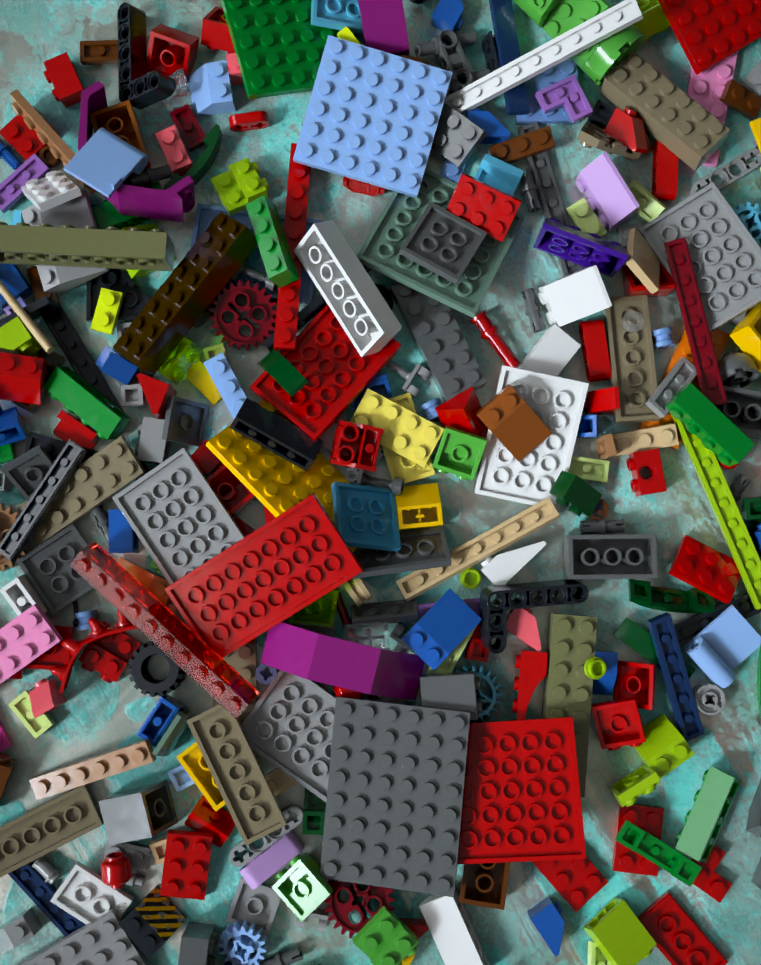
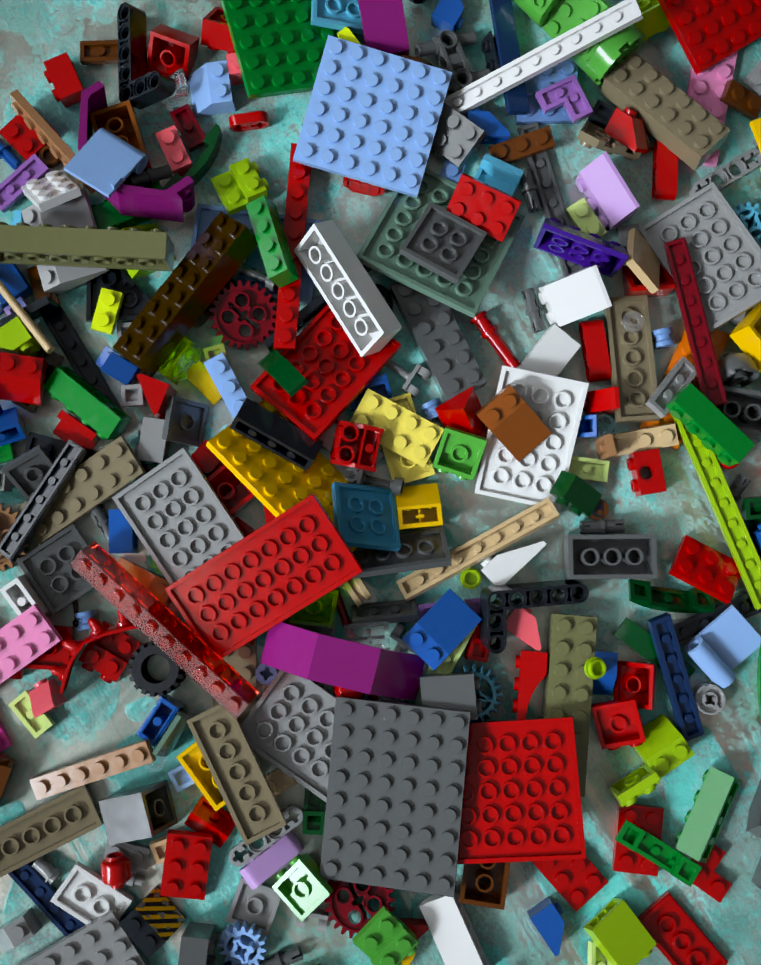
yellowish green plate [628,179,666,223] -> none

